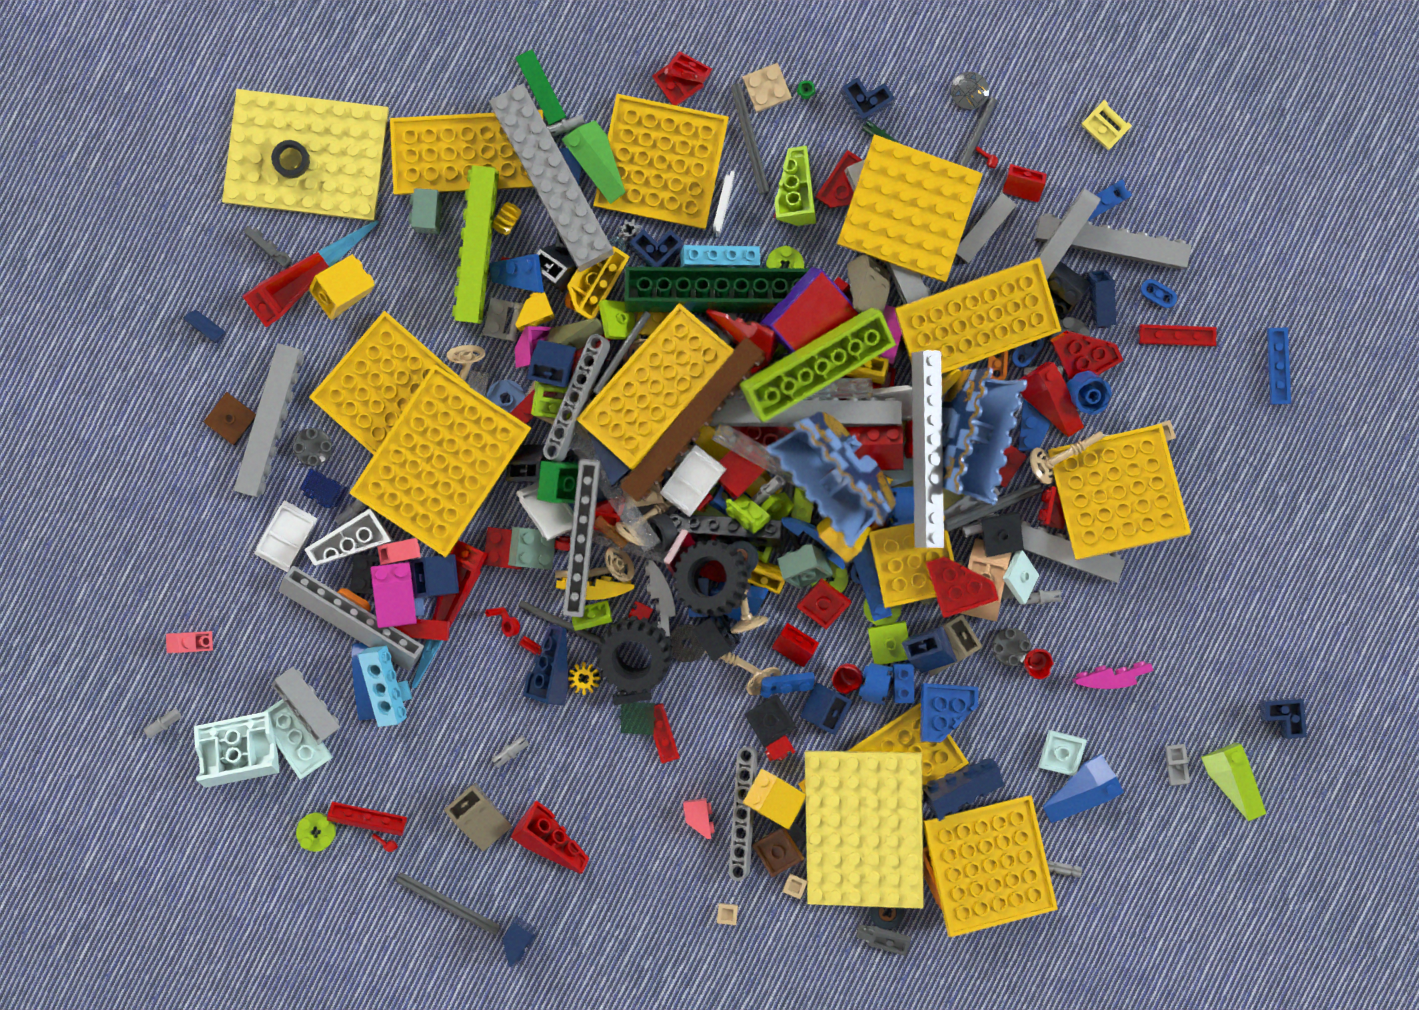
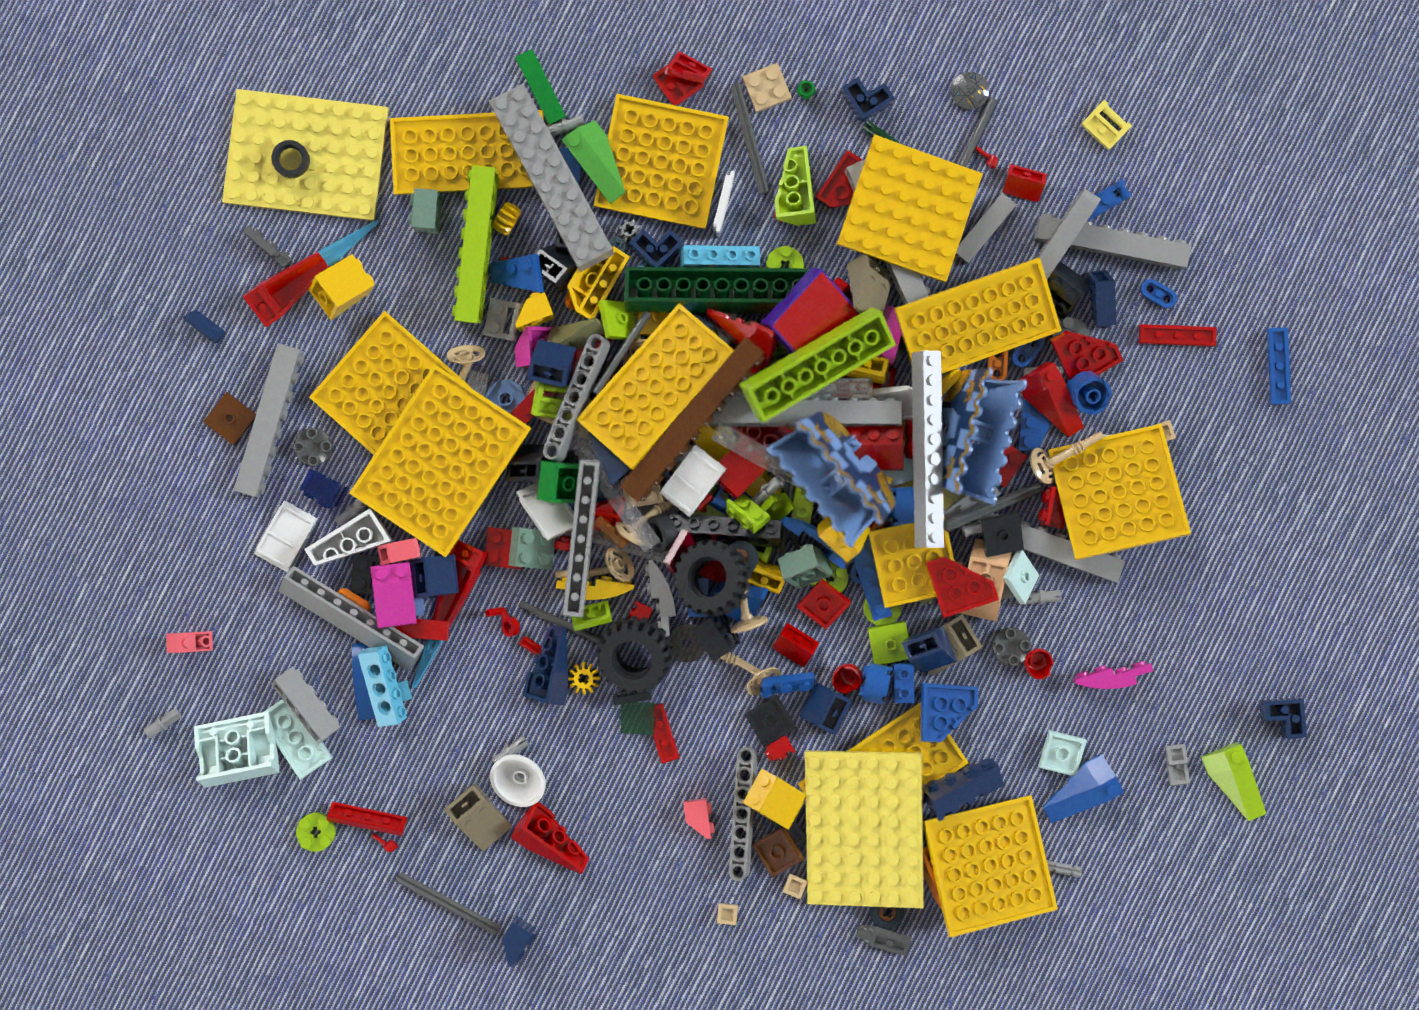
none -> white dish [490,754,546,807]

